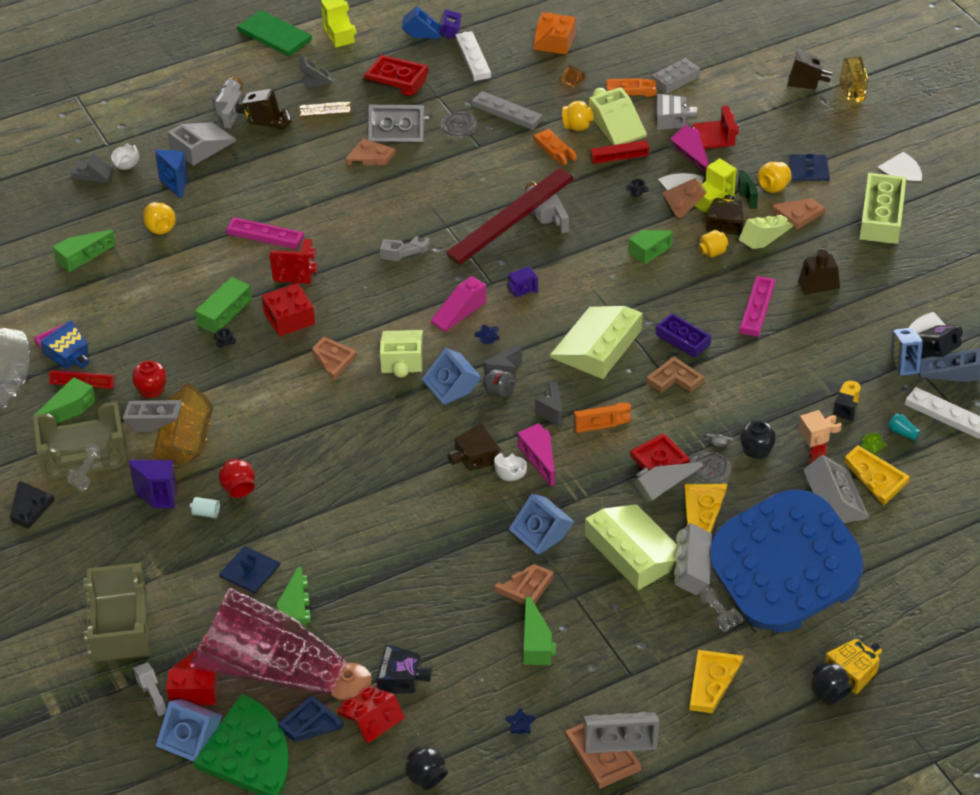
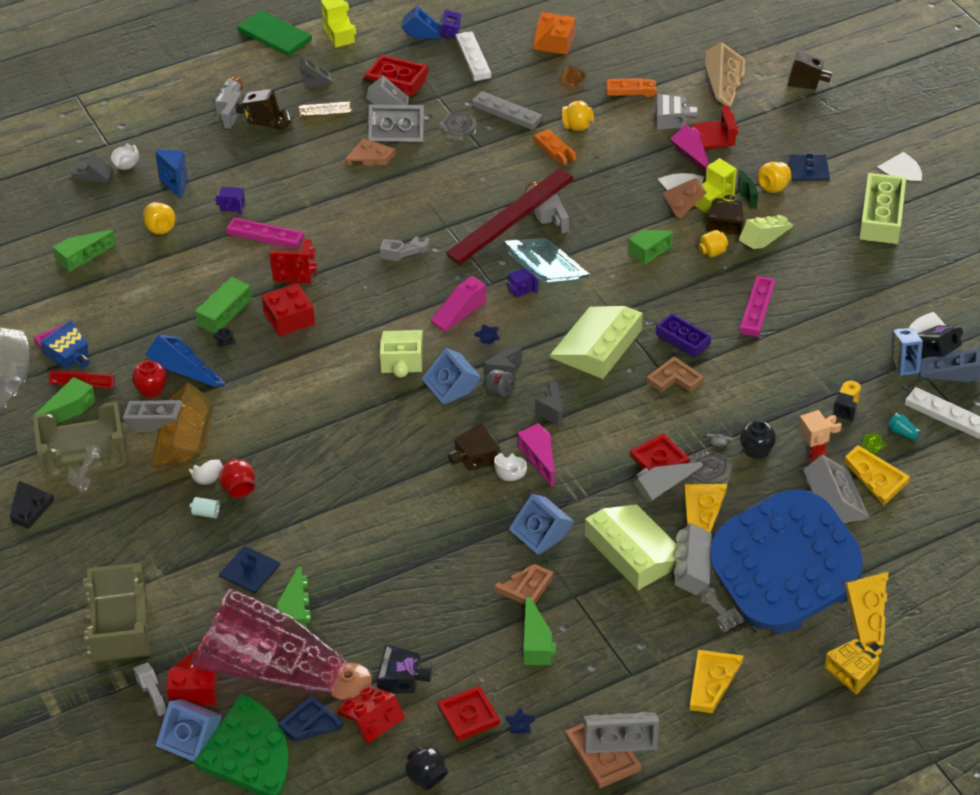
dark purple slope [129,460,177,508] -> none
light grey slope [168,123,236,166] -> none
nougat wing [312,336,357,380] -> none
orange hinge [574,402,631,433] -> none
yellowish green slope [589,87,647,145] -> none
red piece [590,140,649,164] -> none
black plate [626,179,649,196] -> none
light grey piece [652,58,700,94] -> none
nougat wing [772,198,825,230] -> none
dark brown torso [798,249,840,295] -> none
black piece [811,662,853,705] -> none
clear yellow torso [839,56,868,102] -> none
none -> blue wedge [145,335,226,387]
none -> white hair [189,459,223,485]
none -> dark purple brick [216,187,246,215]
none -> light grey slope [366,76,409,105]
none -> red plate [438,686,500,742]
none -> clear light blue piece [503,238,590,282]
none -> tan wedge [705,42,745,107]
none -> yellow wing [844,572,889,646]

